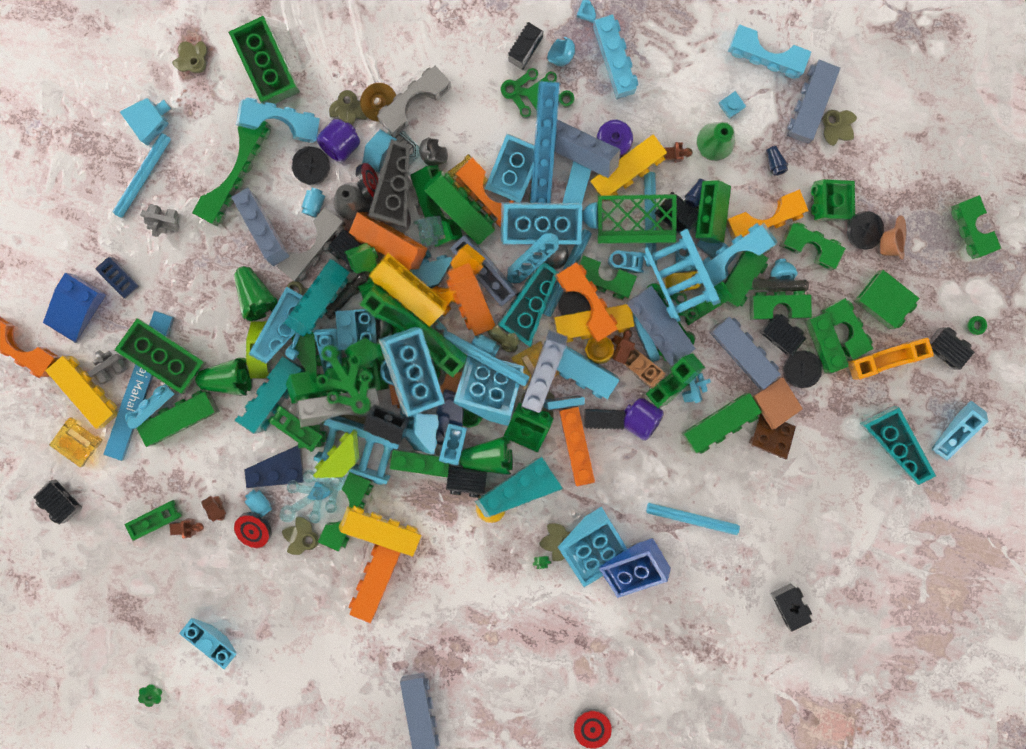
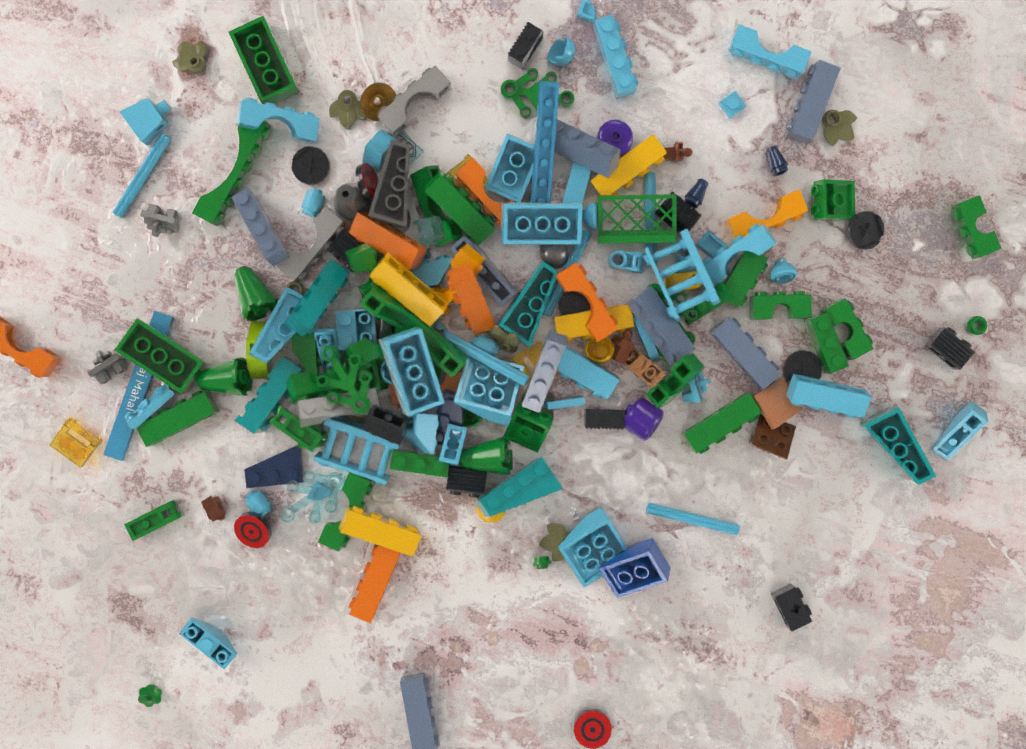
black brick [33,479,82,525] -> none
blue slope [43,273,106,343] -> none
yellow brick [45,356,118,429] -> none
dark blue slope [95,257,139,299] -> none
copper piece [169,518,204,539] -> none
olive plate [282,517,319,555] -> none
medium azure hand [285,332,300,361] -> none
lime slope [313,429,359,478] -> none
dark purple head [317,119,360,162] -> none
clear smoke pin [324,271,369,320] -> none
flat silver hair [419,137,448,166] -> none
medium azure beam [507,233,558,283] -> none
orange brick [559,406,595,487] -> none
green arch [579,255,637,301] -> none
green brick [695,180,731,243] -> none
green cone [696,122,735,161] -> none
clear smoke pin [752,277,809,292] -> none
black brick [759,314,807,356] -> none
green arch [779,222,846,271] -> none
light orange arch [847,338,934,380] -> none
green brick [854,270,920,329] -> none
nougat piece [880,215,906,260] -> none
none -> medium azure brick [786,374,872,418]

